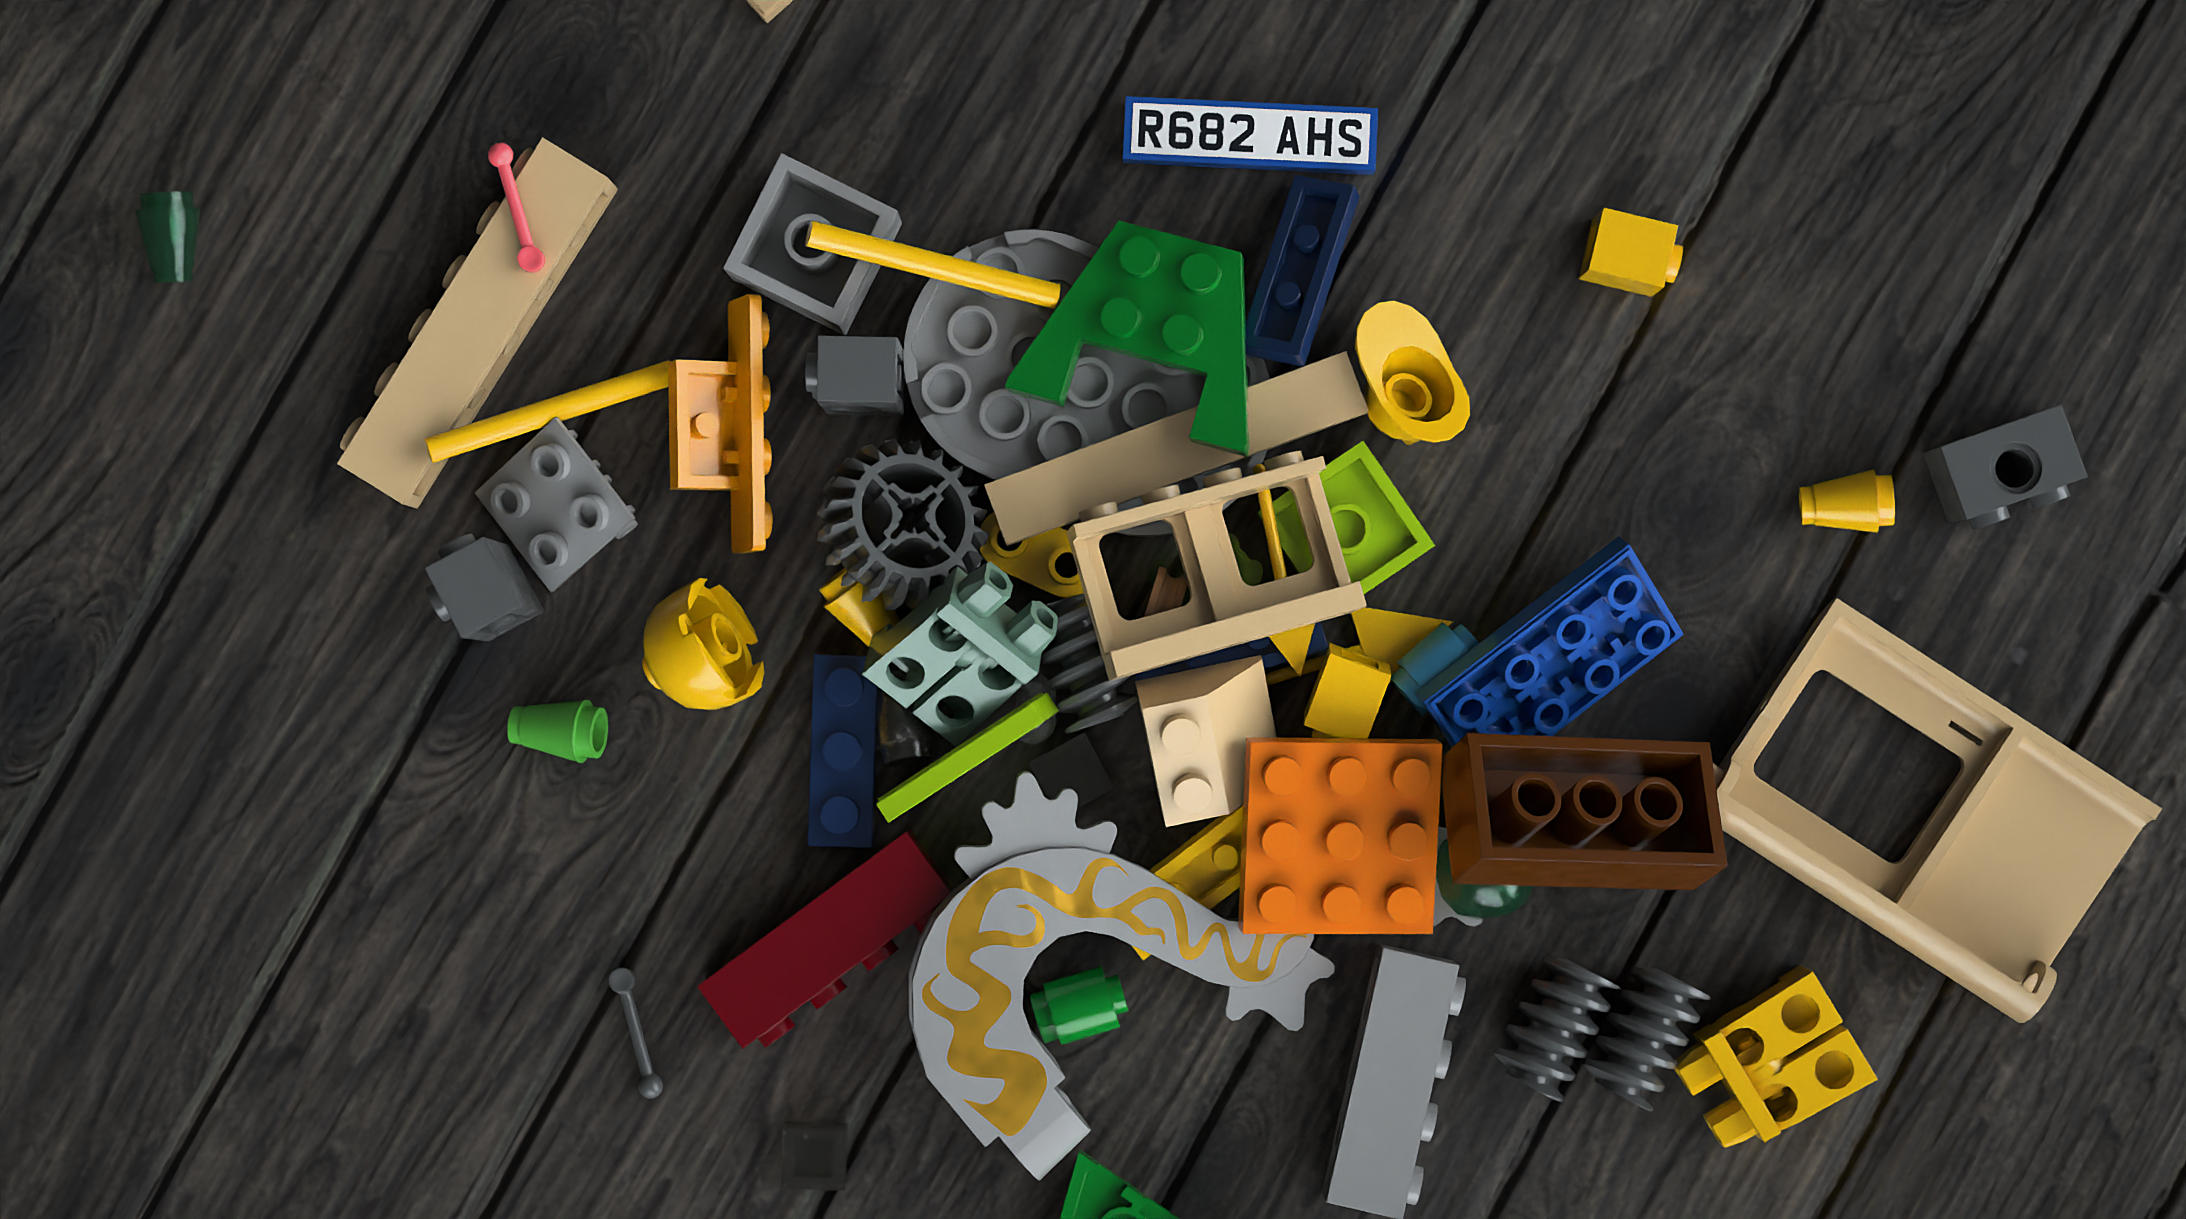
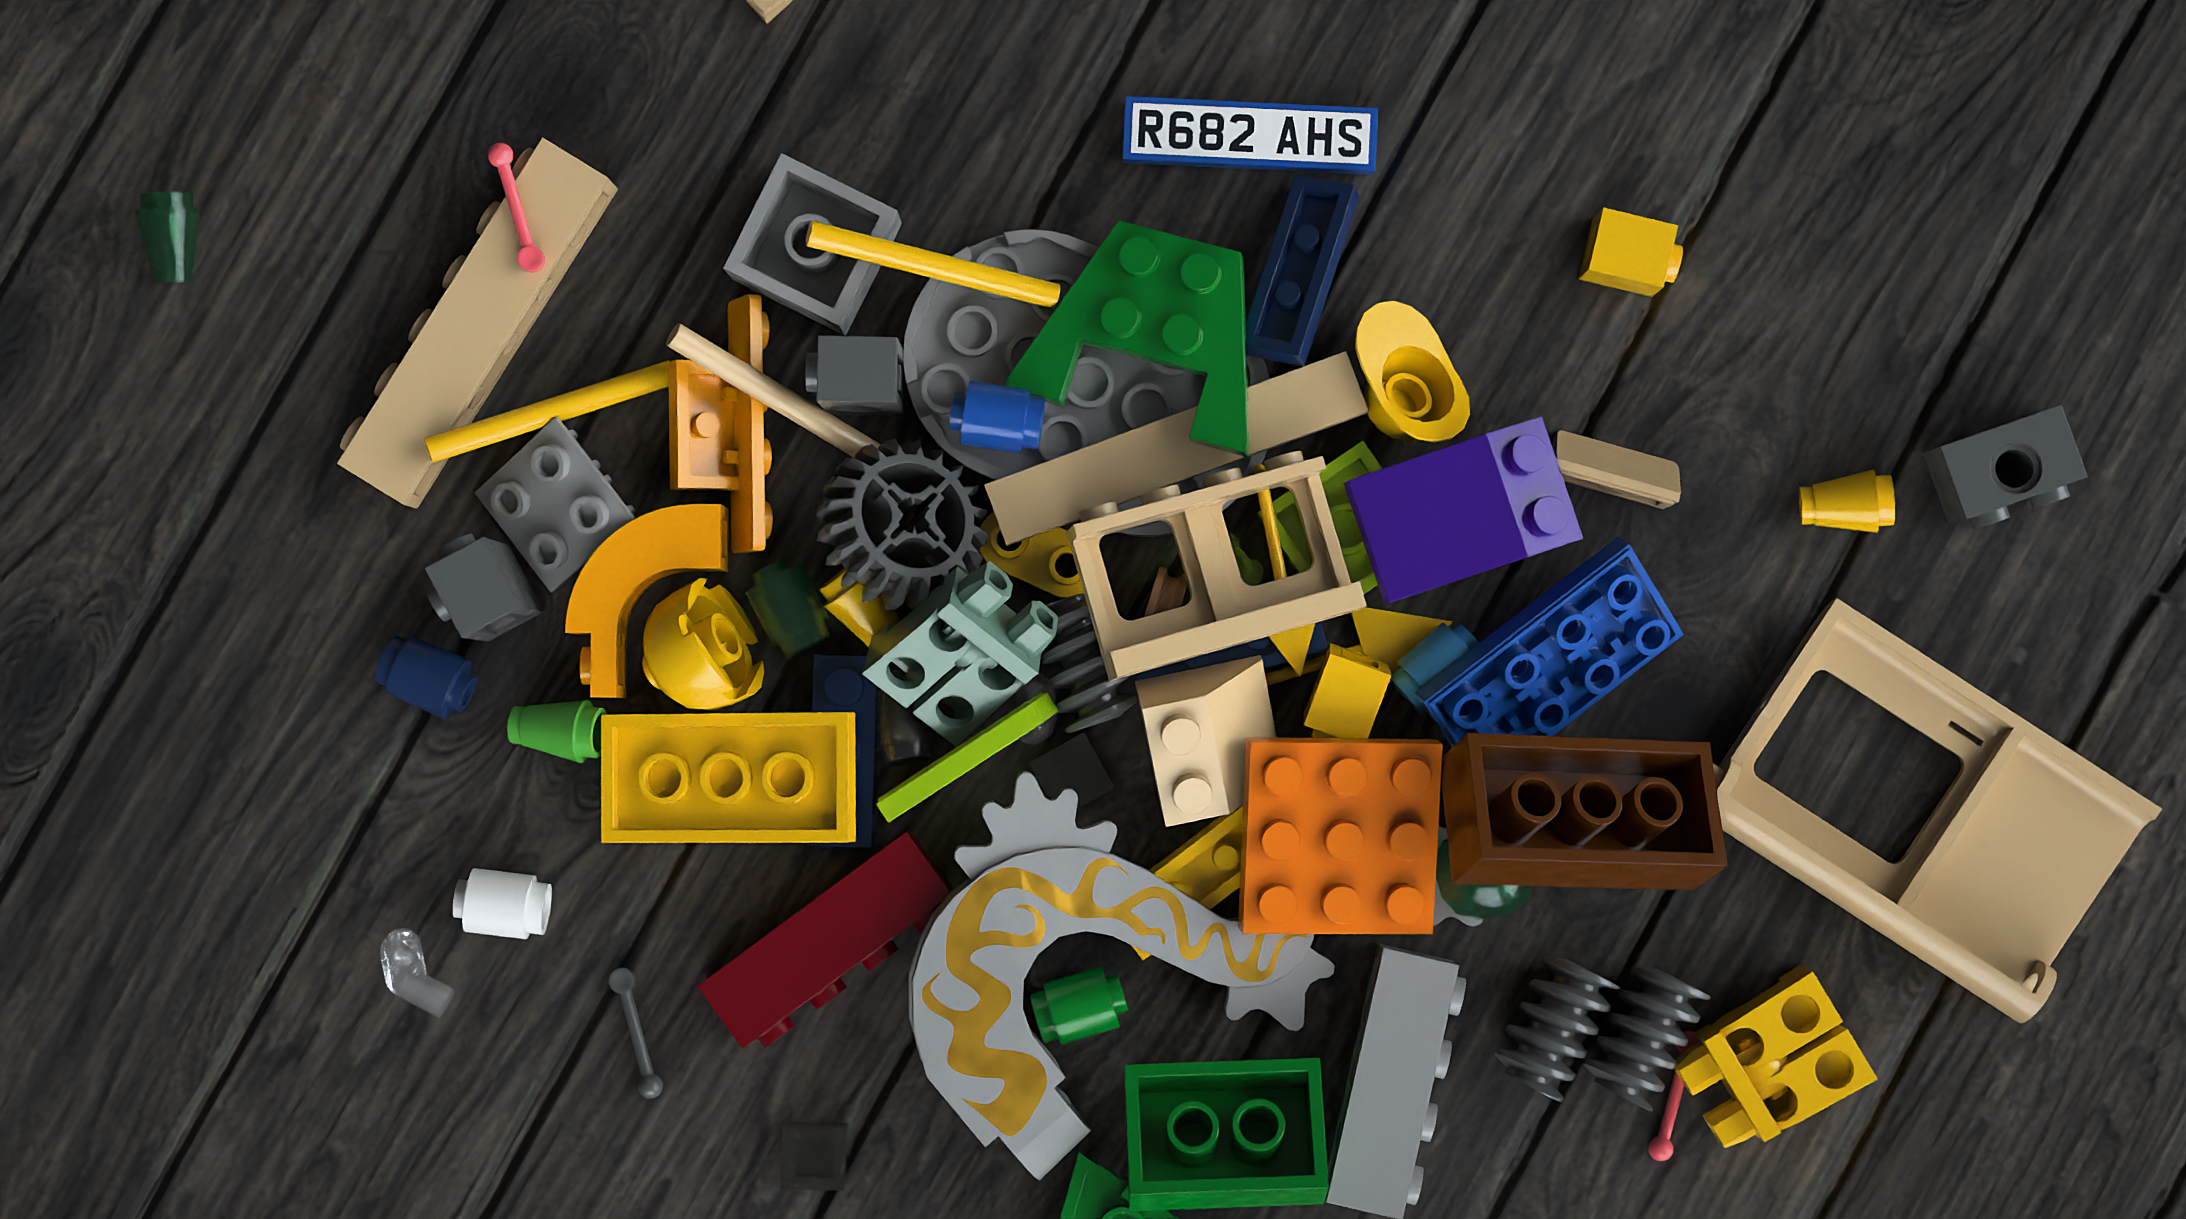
none -> dark blue brick [375,636,477,719]
none -> clear arm [380,928,455,1018]
none -> white brick [453,868,552,939]
none -> light orange arch [565,504,729,698]
none -> yellow plate [601,712,856,843]
none -> tan bar [666,323,881,458]
none -> clear green brick [745,559,831,658]
none -> blue brick [949,381,1046,454]
none -> green brick [1124,1058,1329,1211]
none -> dark purple slope [1344,416,1583,605]
none -> tan slope [1552,431,1681,509]
none -> coral hinge [1648,1030,1699,1161]

